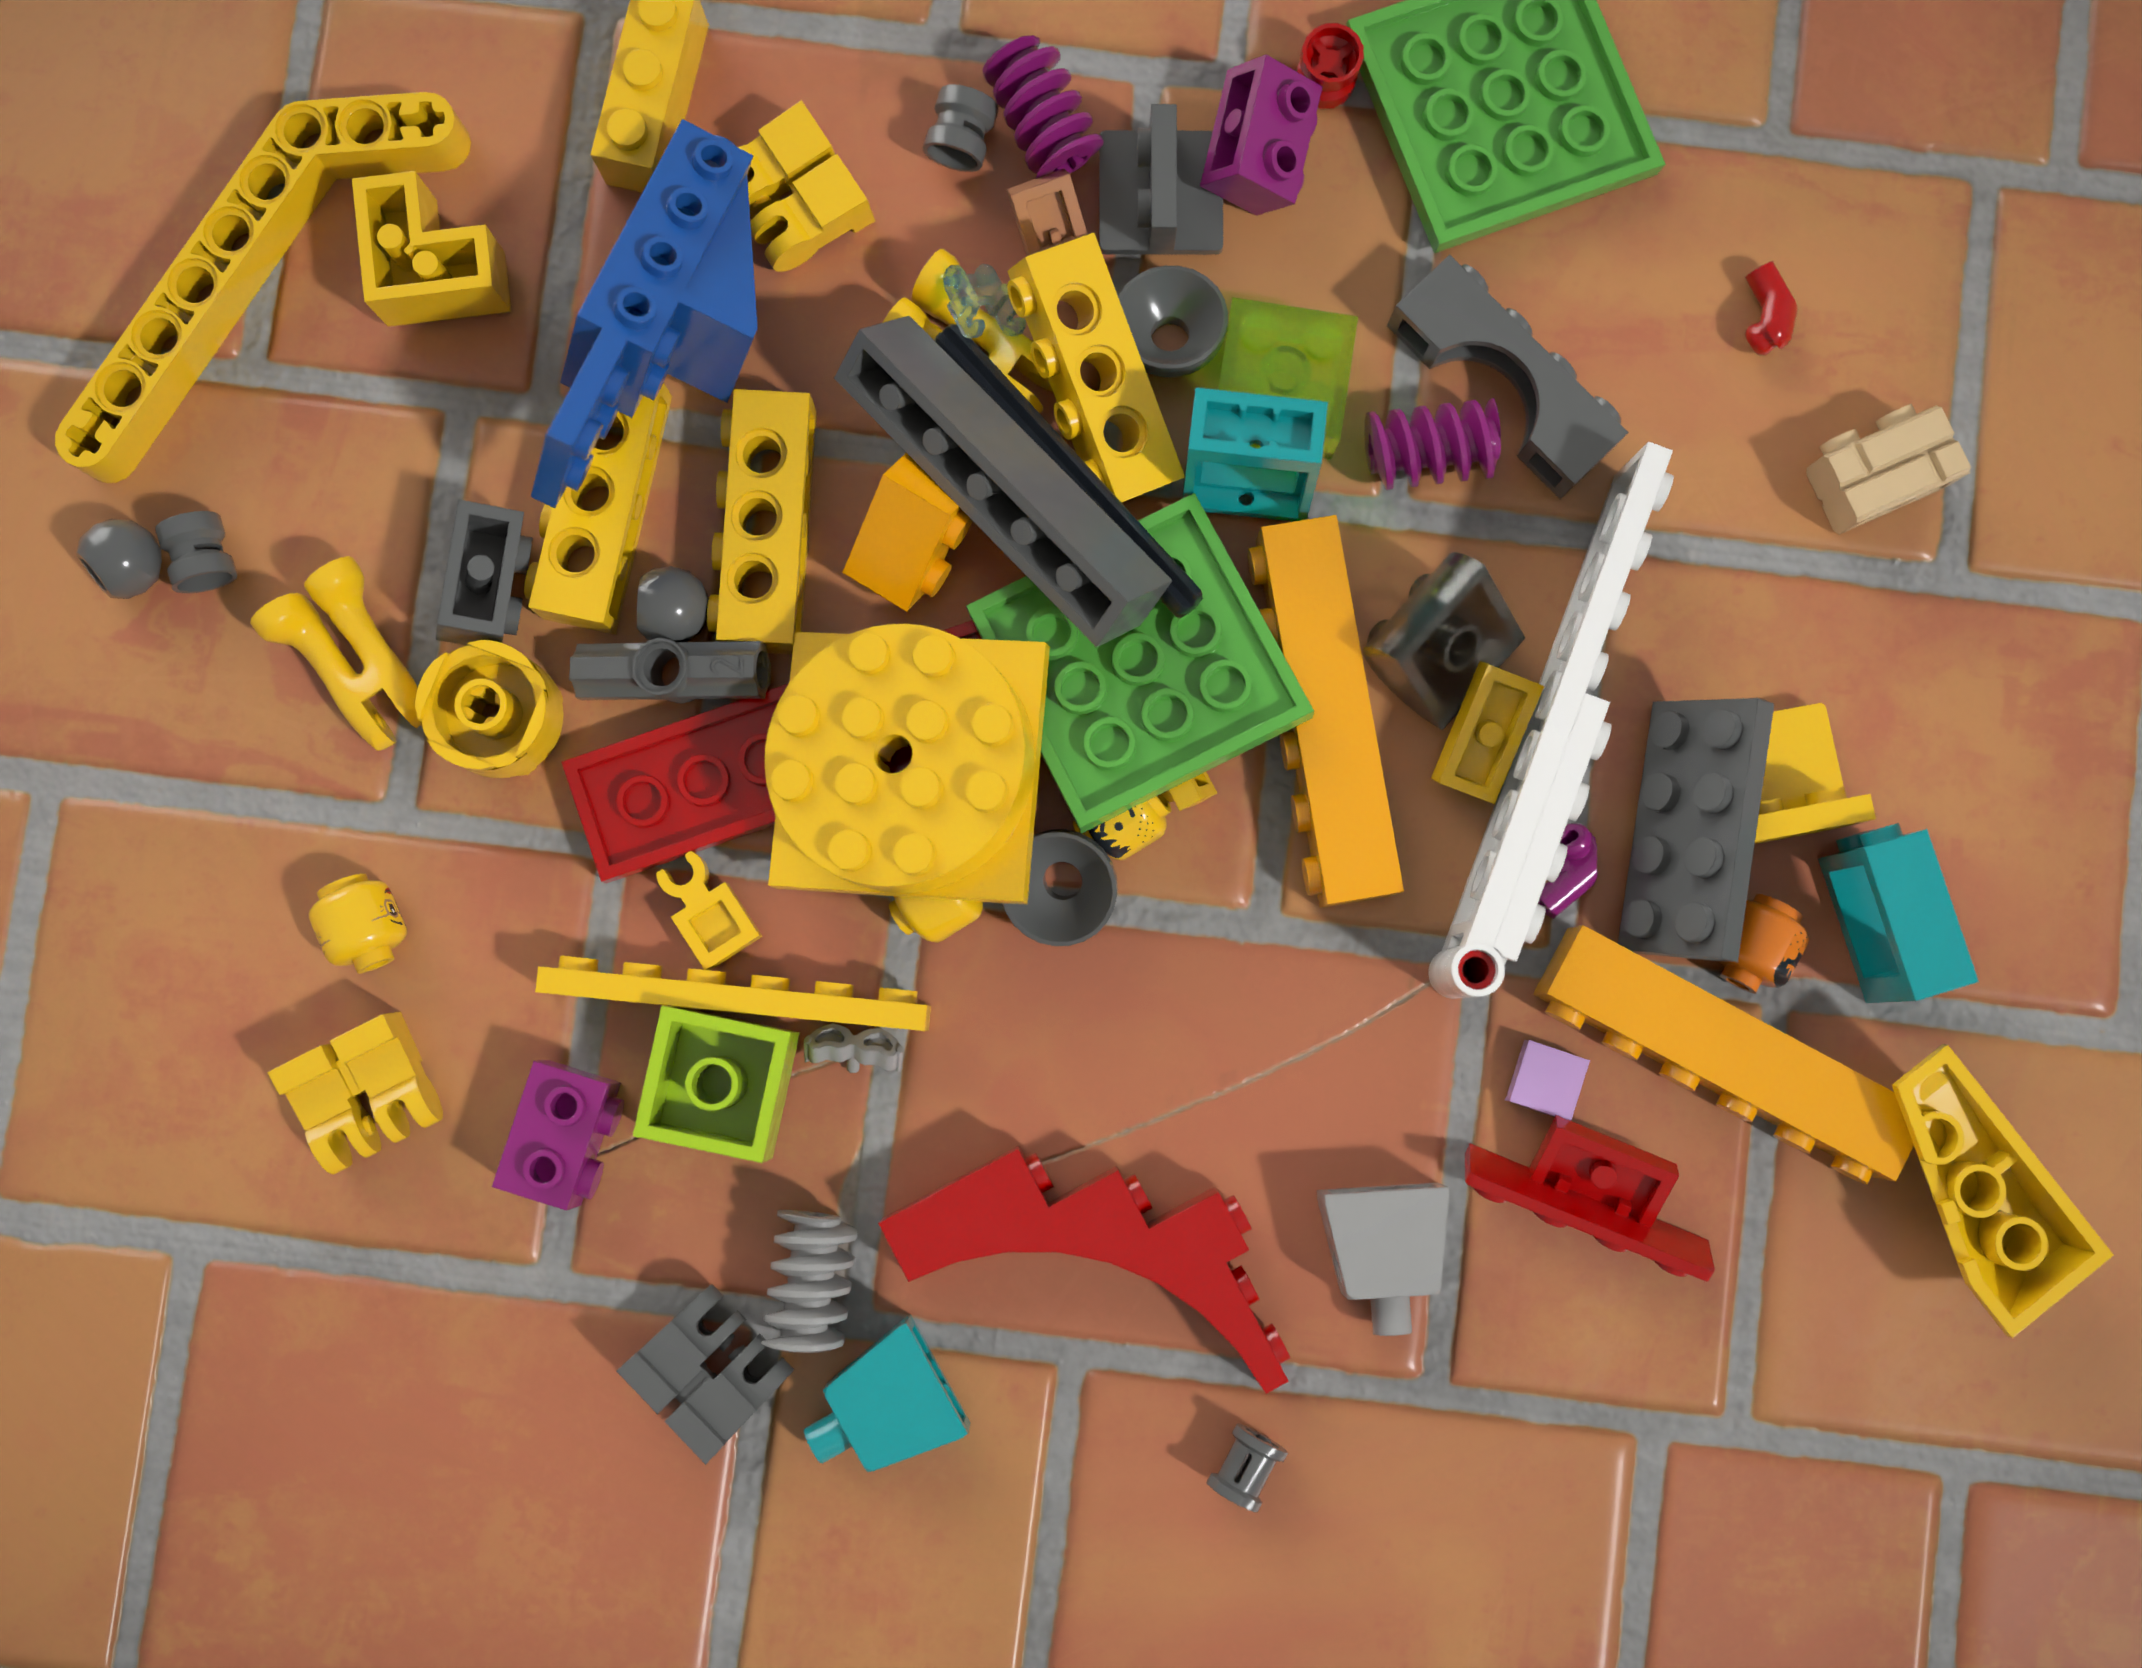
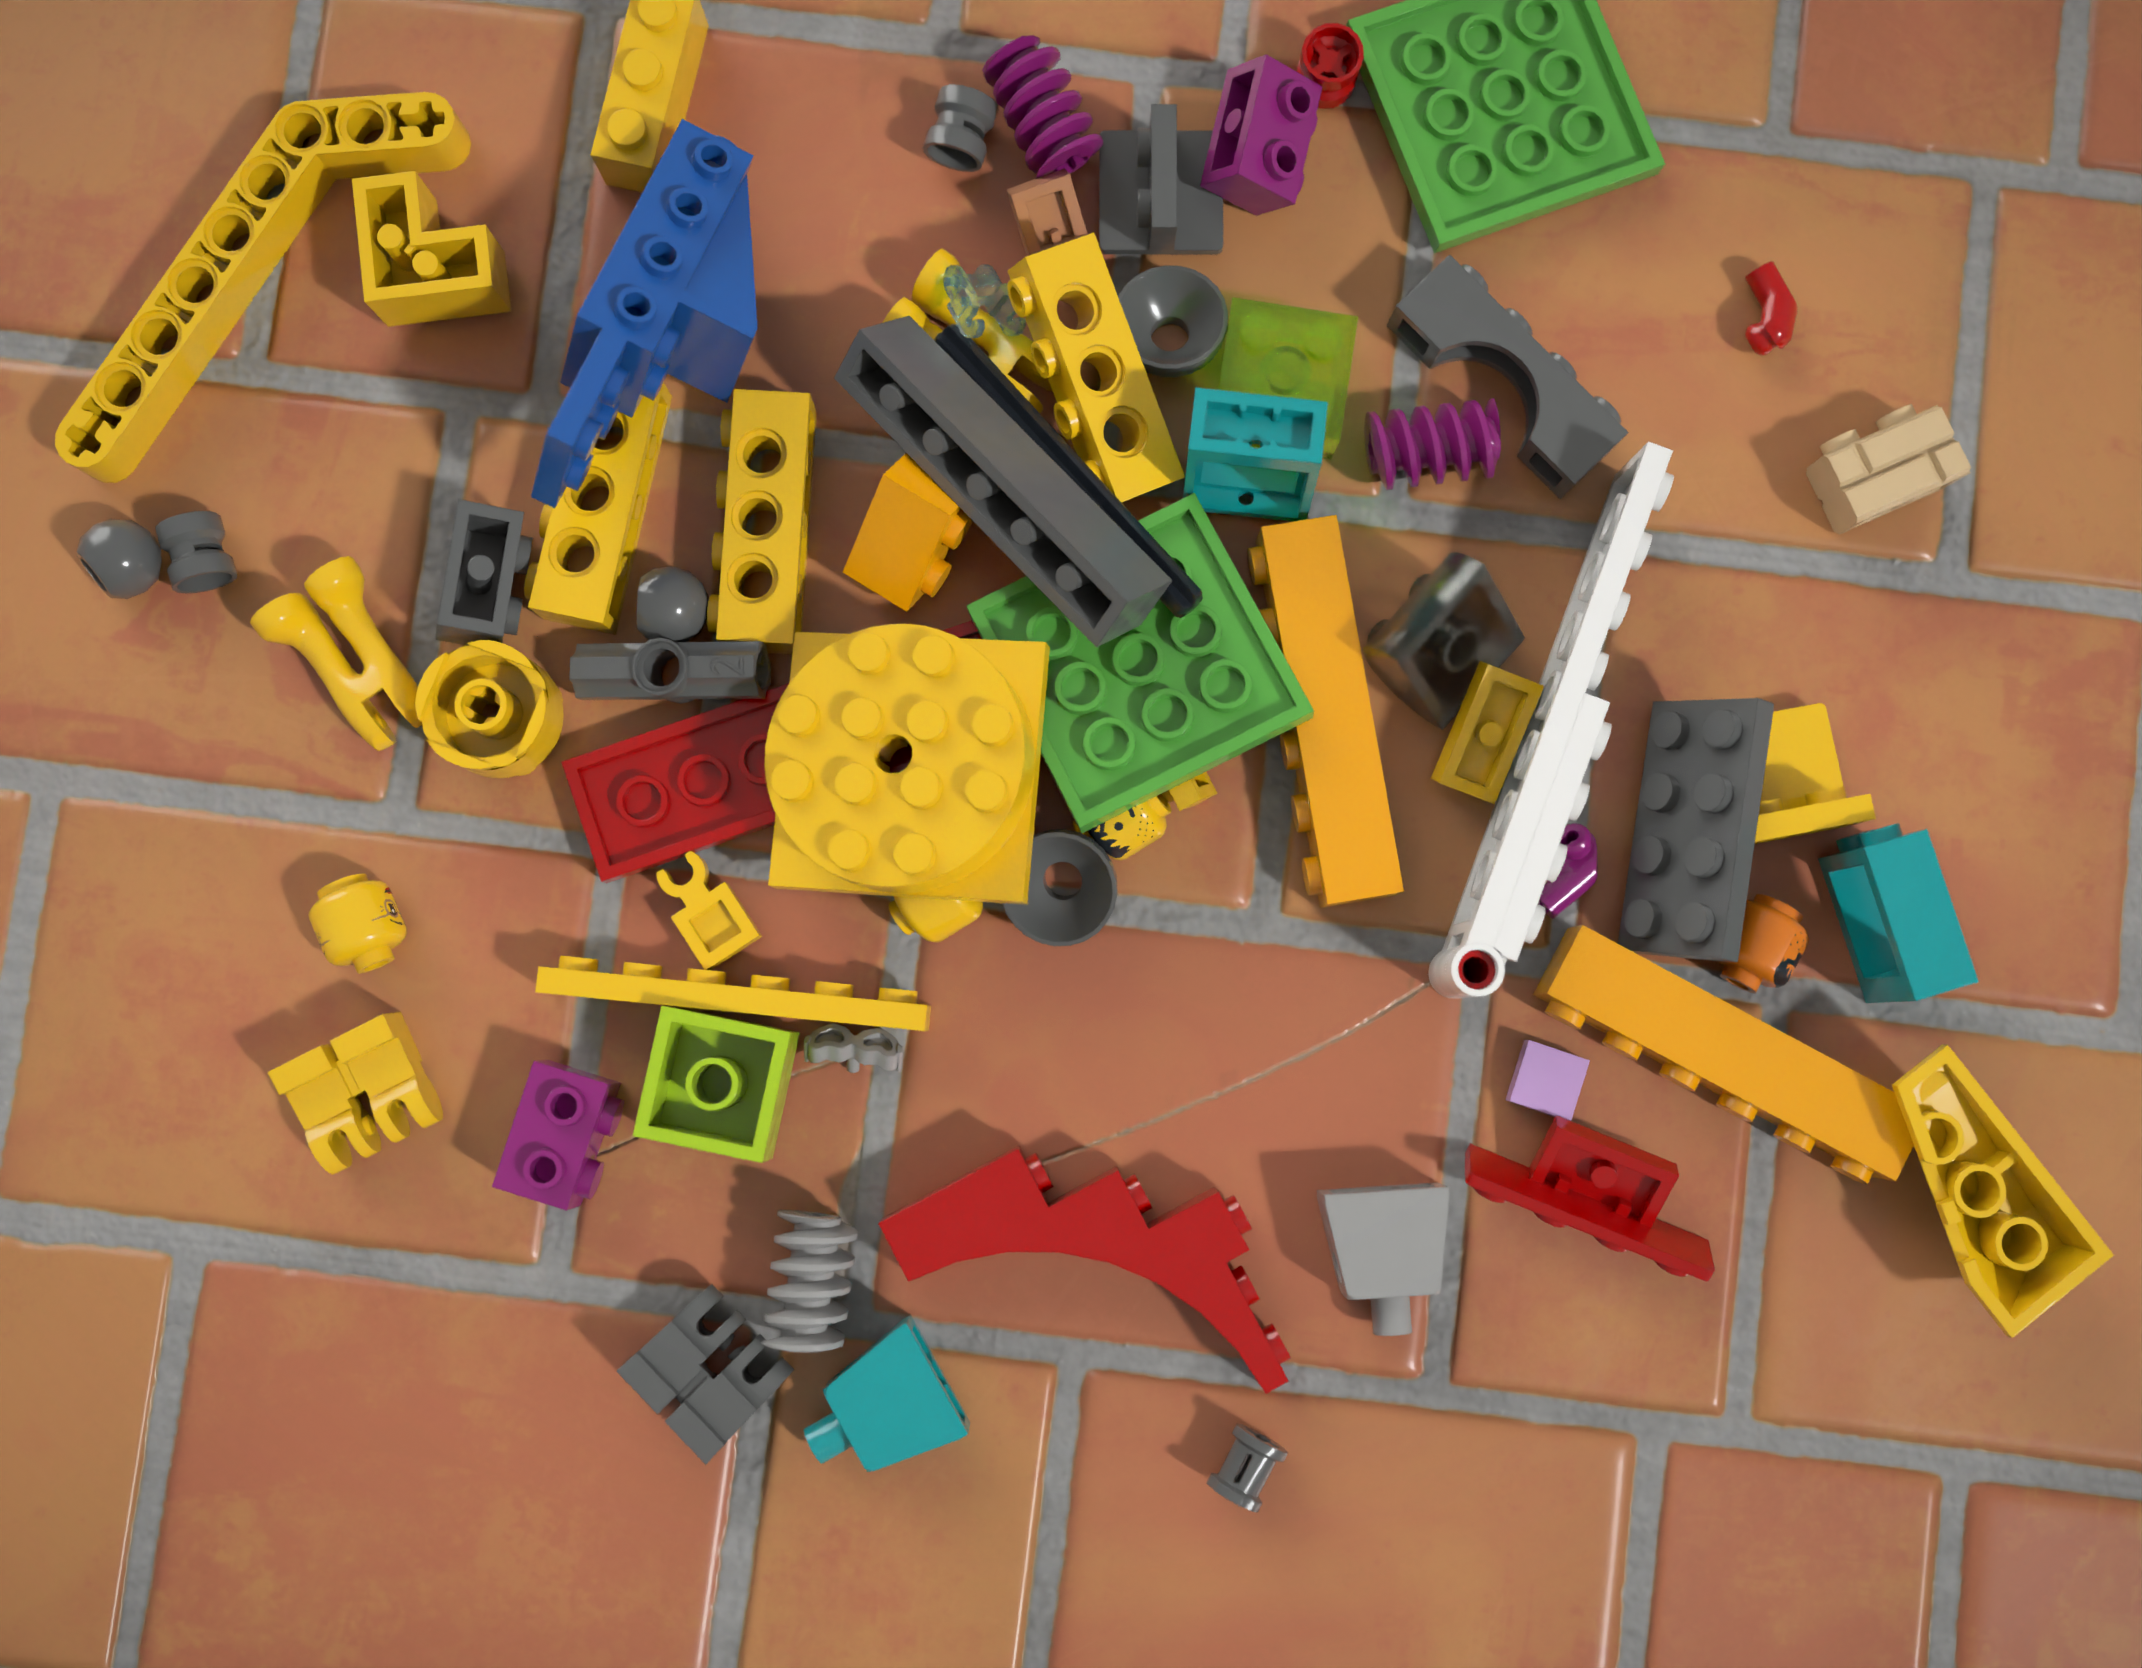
yellow legs [738,100,875,272] -> none

